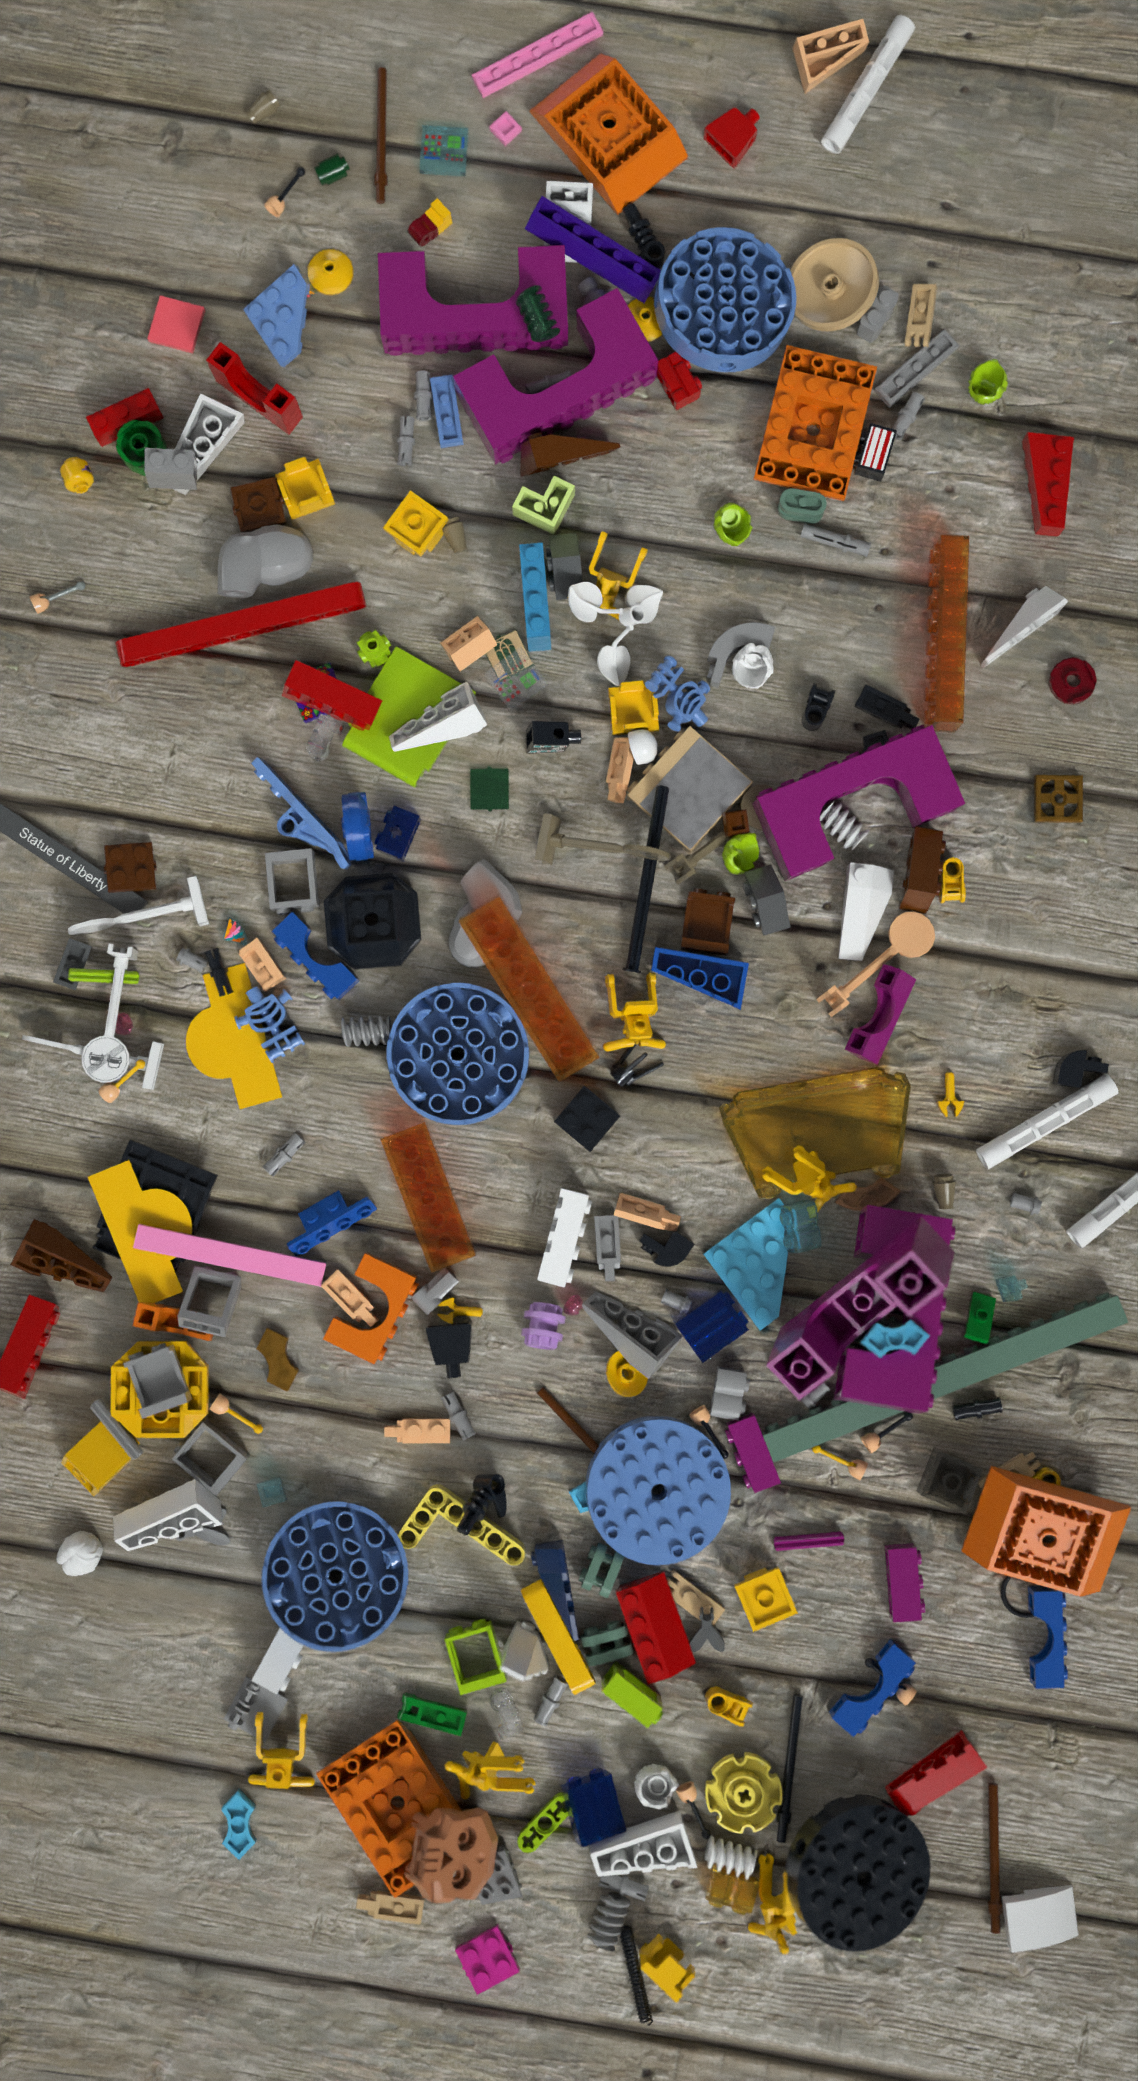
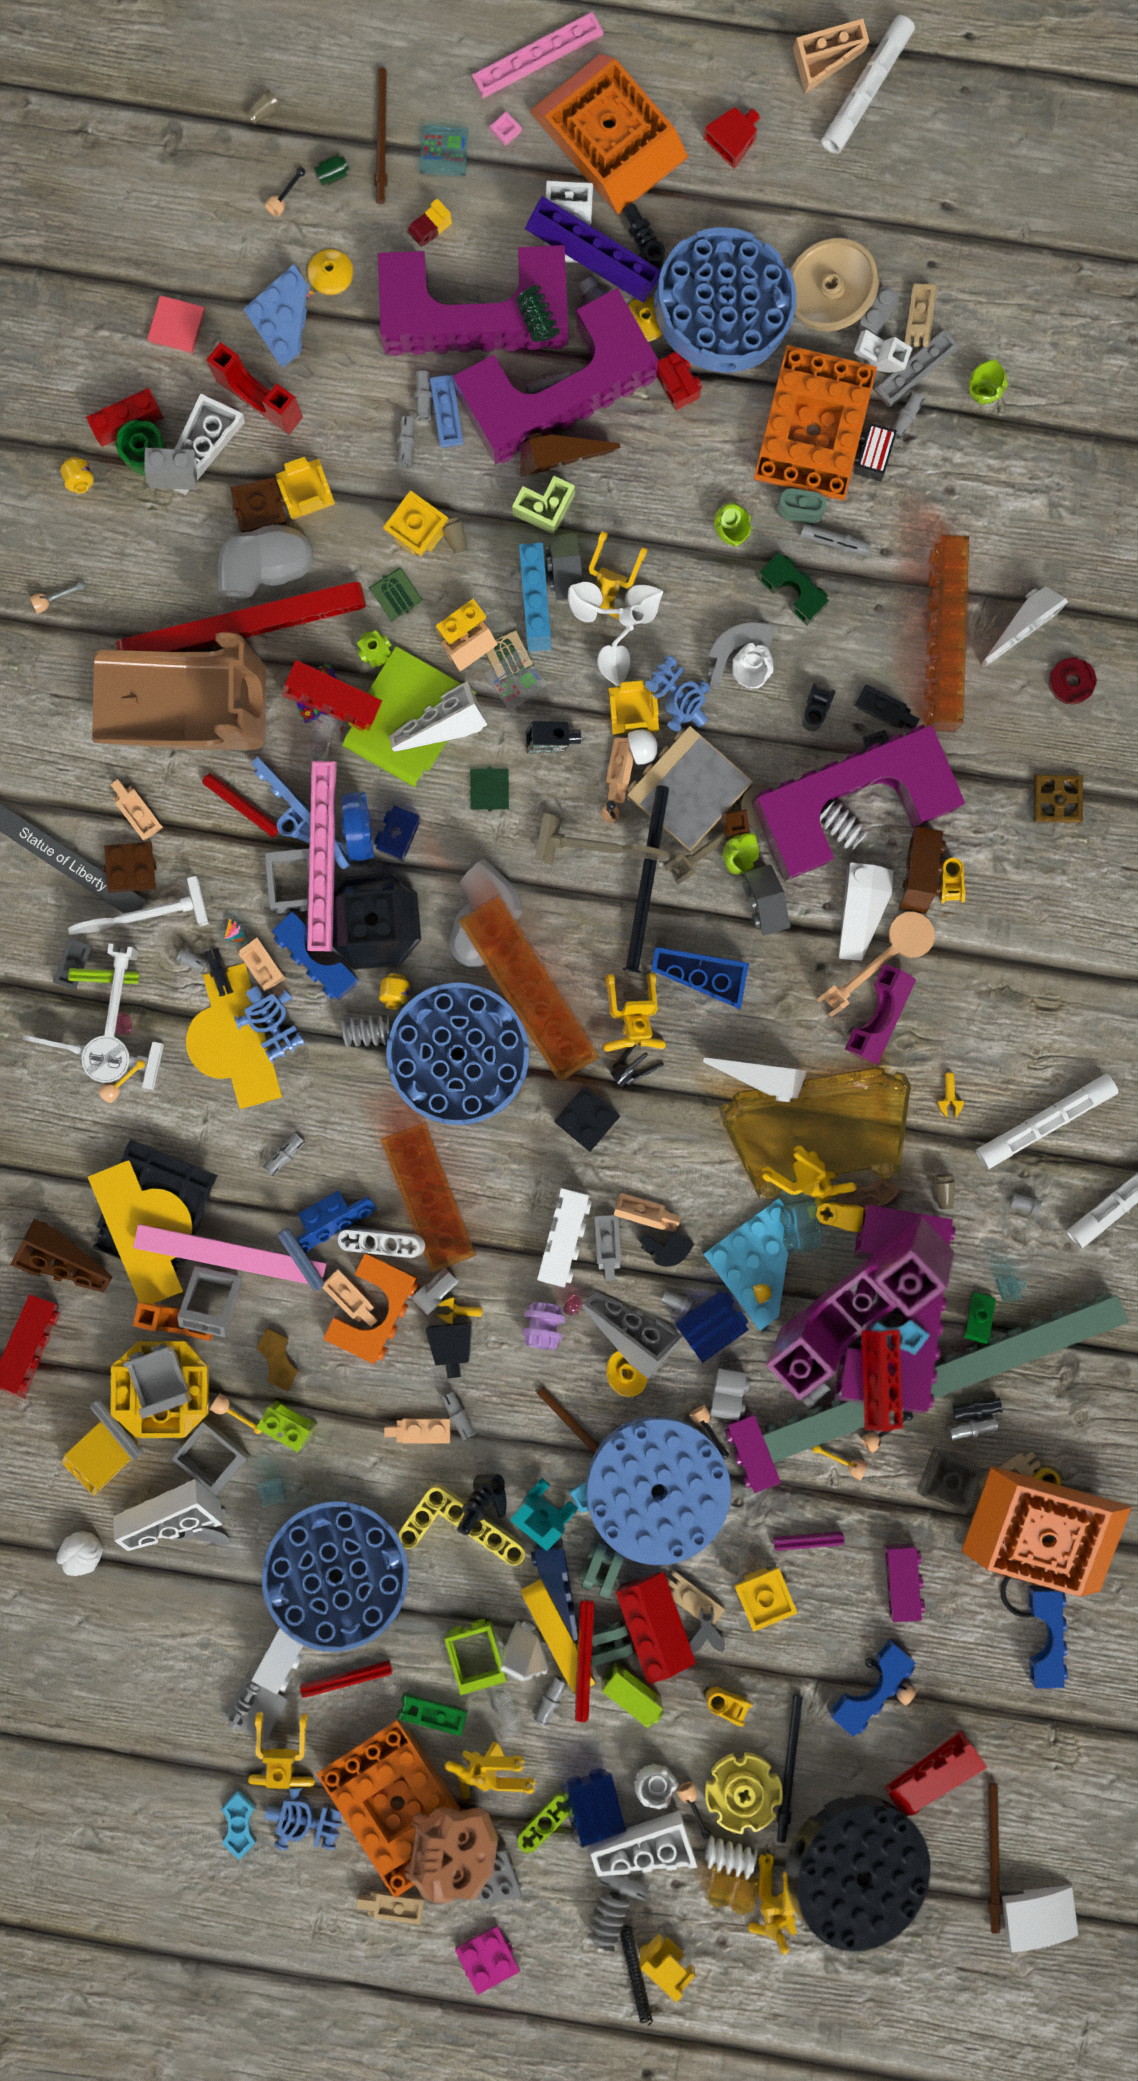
reddish brown panel [680,888,735,956] -> none
red wedge [1022,432,1074,537] -> none
black brick [1052,1050,1109,1088] -> none
none -> medium nougat piece [92,633,266,750]
none -> light nougat hinge [110,779,163,841]
none -> red axle [202,773,279,838]
none -> lime window [256,1400,317,1452]
none -> medium blue piece [264,1787,342,1850]
none -> sand blue axle [278,1228,324,1291]
none -> red axle [300,1661,393,1698]
none -> bright pink tile [307,761,337,951]
none -> white beam [338,1228,425,1258]
none -> clear green piece [369,567,423,622]
none -> yellow head [378,973,411,1010]
none -> yellow bracket [436,599,486,645]
none -> teal panel [510,1477,578,1551]
none -> red axle [575,1599,594,1723]
none -> light nougat hinge [601,801,620,823]
none -> white wedge [703,1058,806,1102]
none -> yellow hinge [753,1284,772,1304]
none -> dark green arch [757,552,829,626]
none -> yellow piece [816,1202,865,1232]
none -> white brick [854,330,912,373]
none -> red fence [861,1329,903,1432]
none -> light grey pin [947,1415,998,1441]

